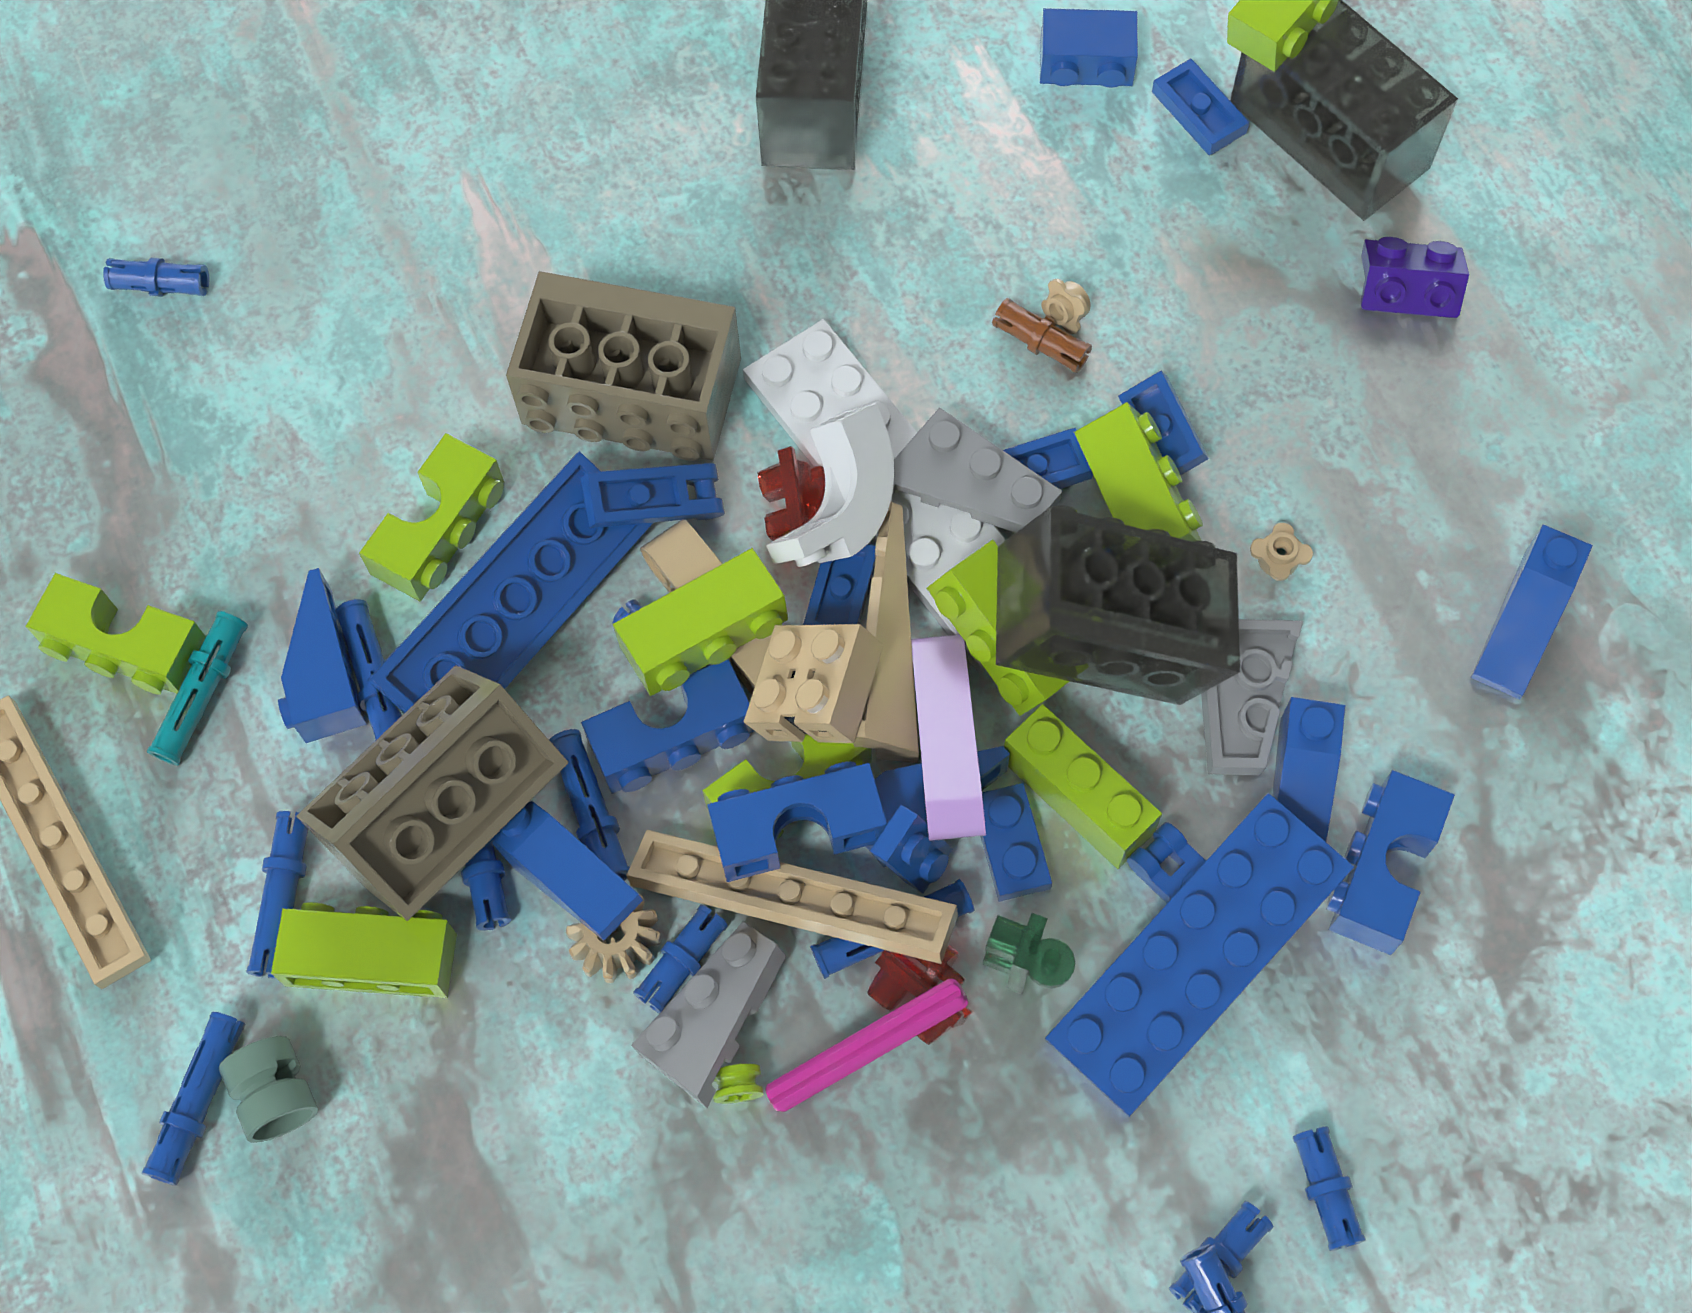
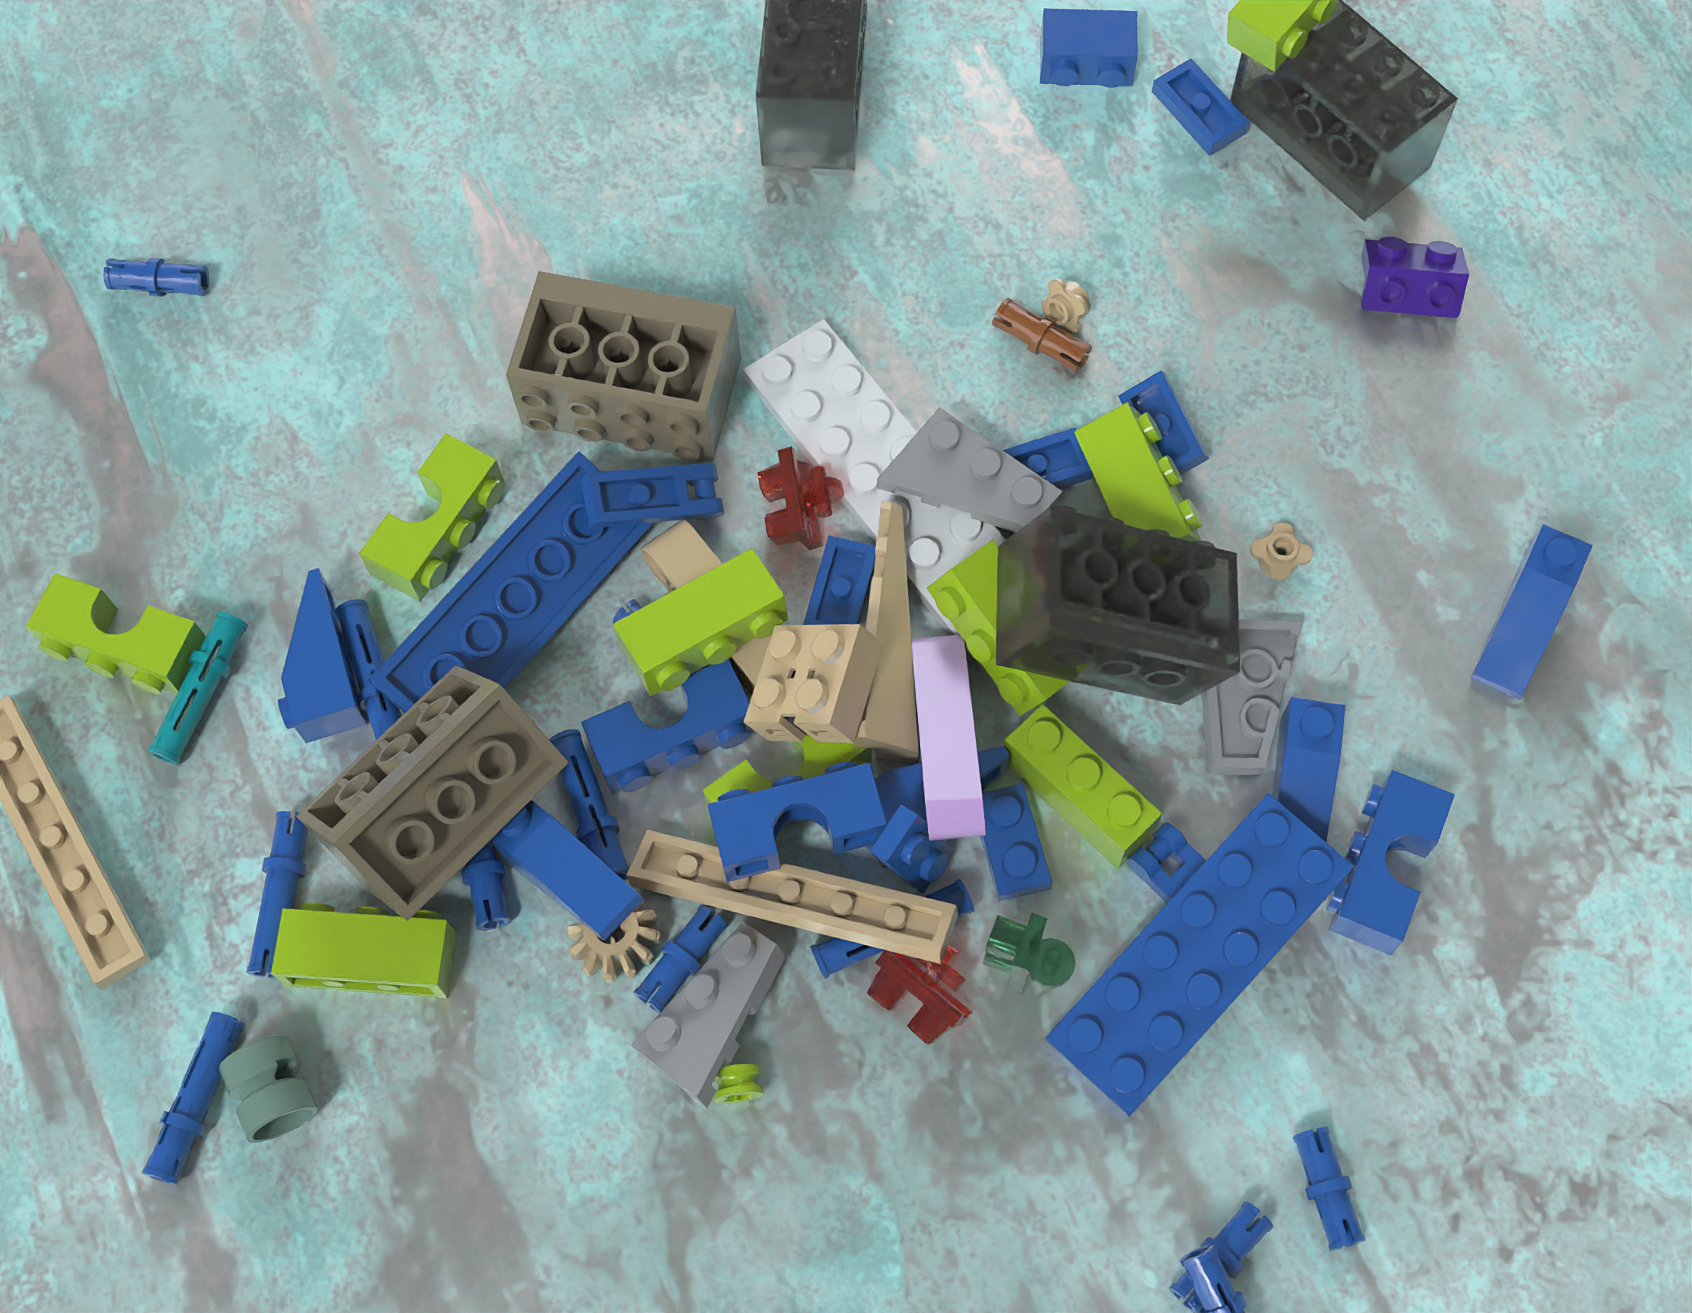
dark pink axle [765,979,968,1112] -> none
white arch [766,402,894,567] -> none

